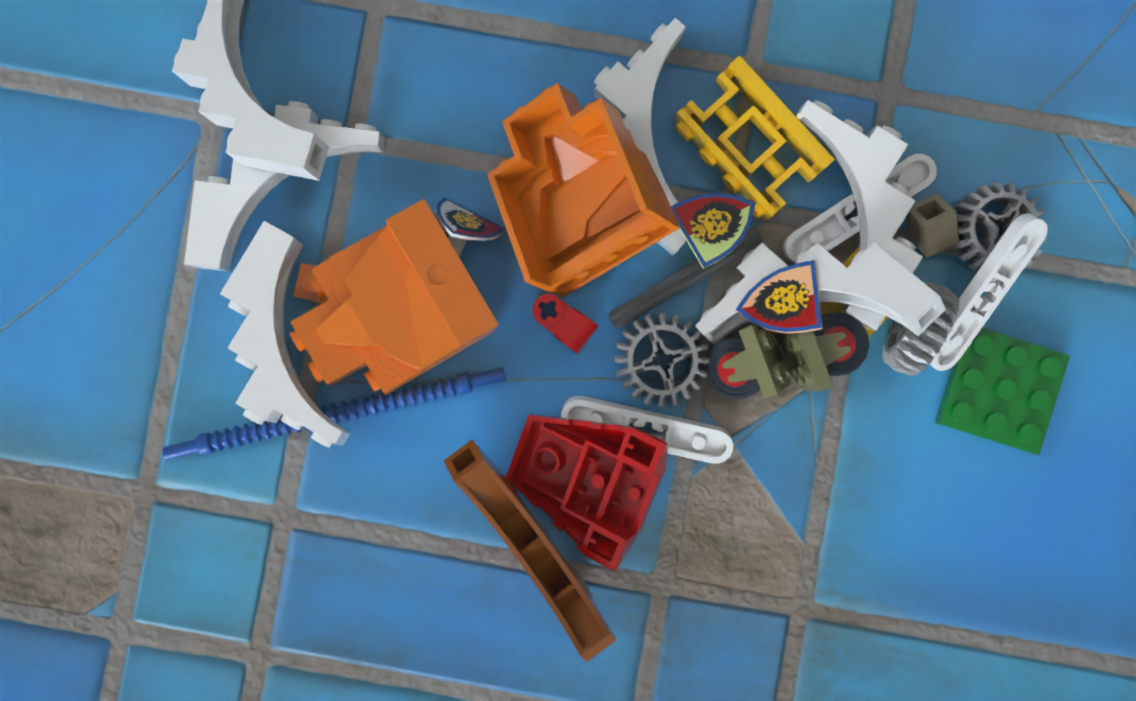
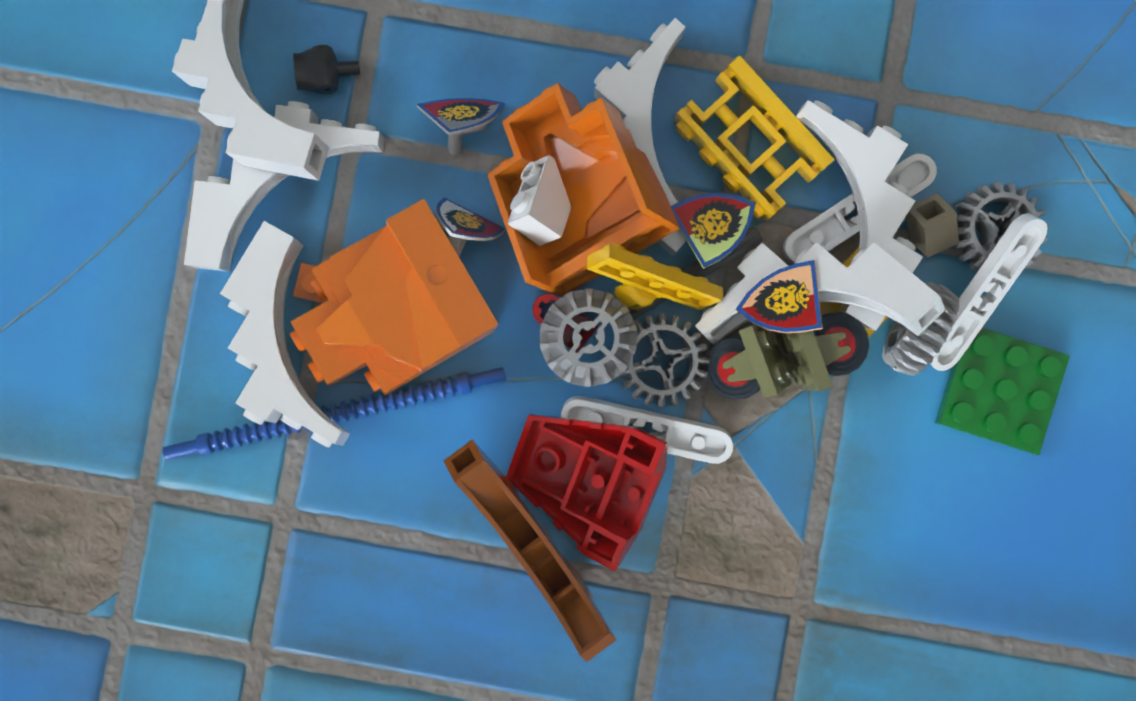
none -> black piece [293,45,360,94]
none -> shield [417,98,504,155]
none -> white slope [507,155,571,246]
none -> light grey gear [540,288,637,387]
none -> yellow plate [587,244,723,310]

